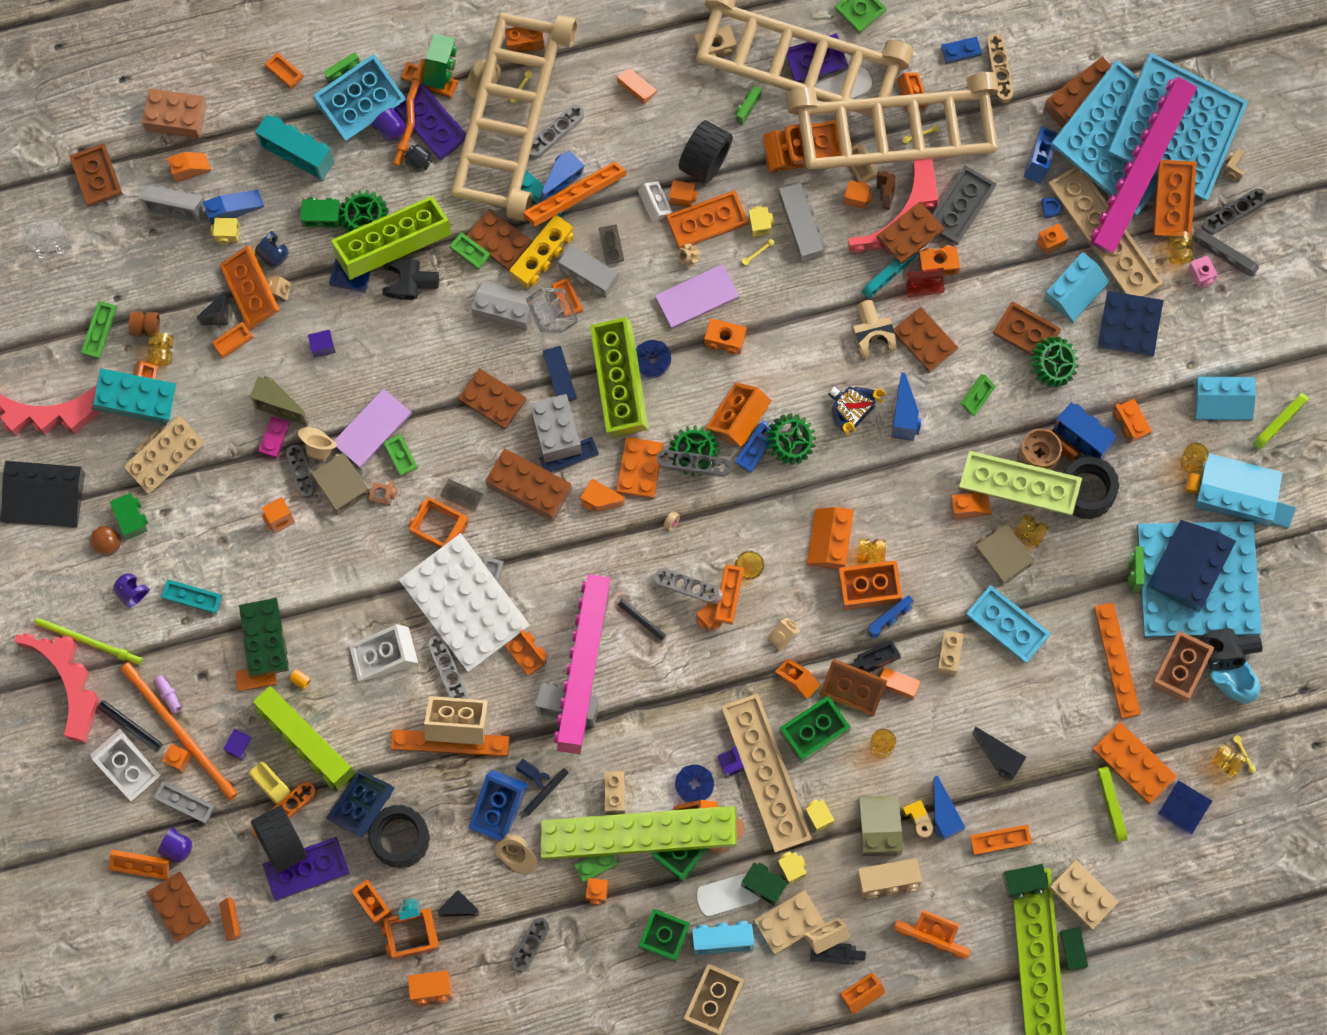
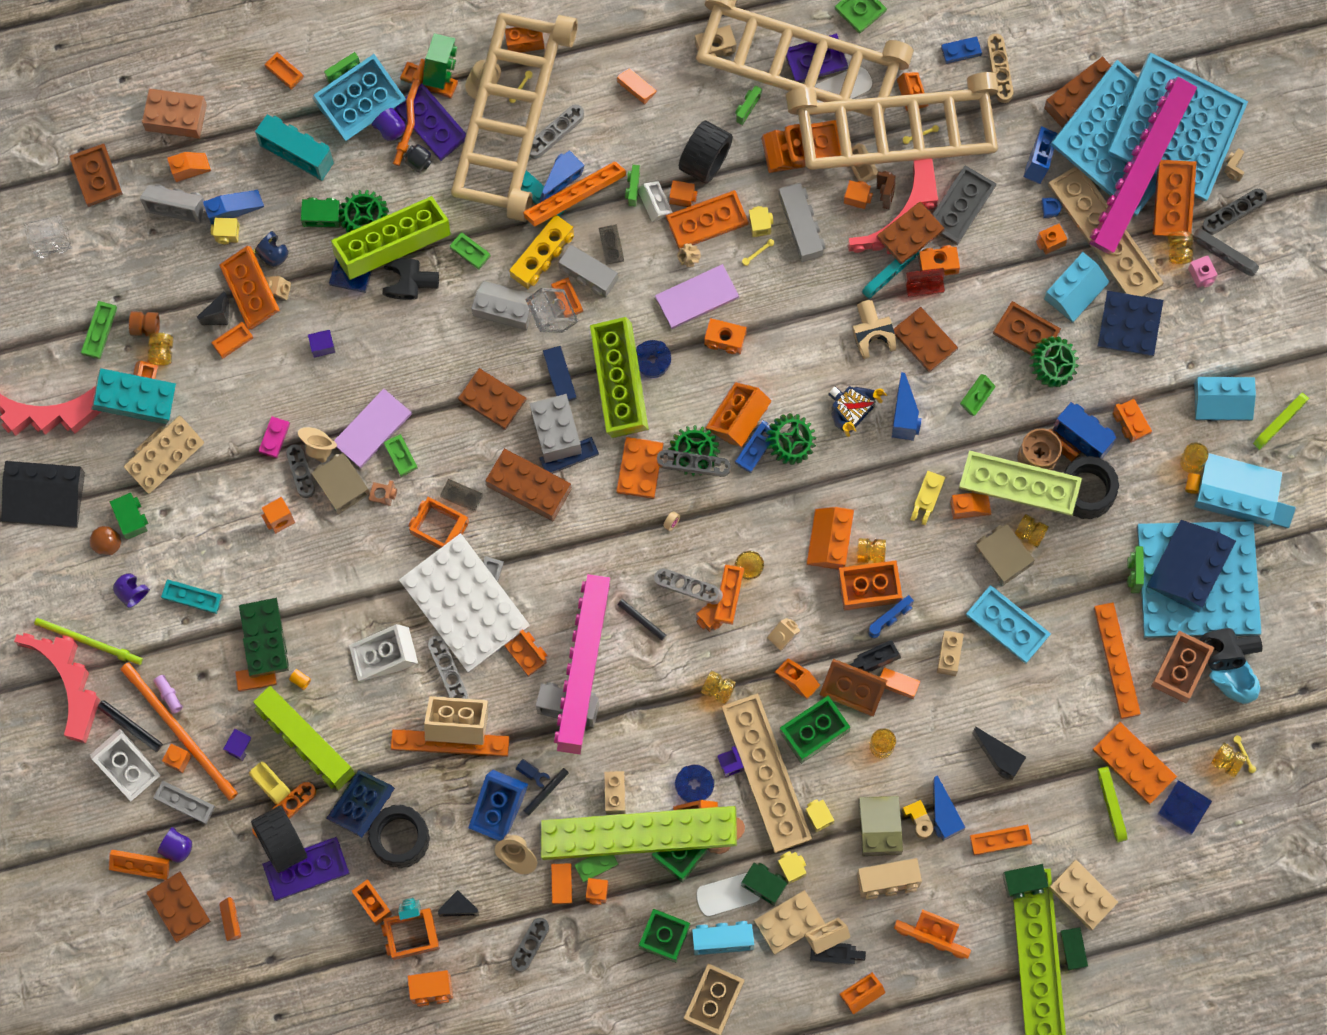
olive slope [250,376,309,426] -> none
dark orange plate [466,209,533,271] -> none
orange slope [580,479,625,512] -> none
none -> orange tile [551,863,572,904]
none -> bright green plate [625,164,640,207]
none -> clear yellow wheel [701,670,736,705]
none -> light yellow hinge [910,471,945,525]

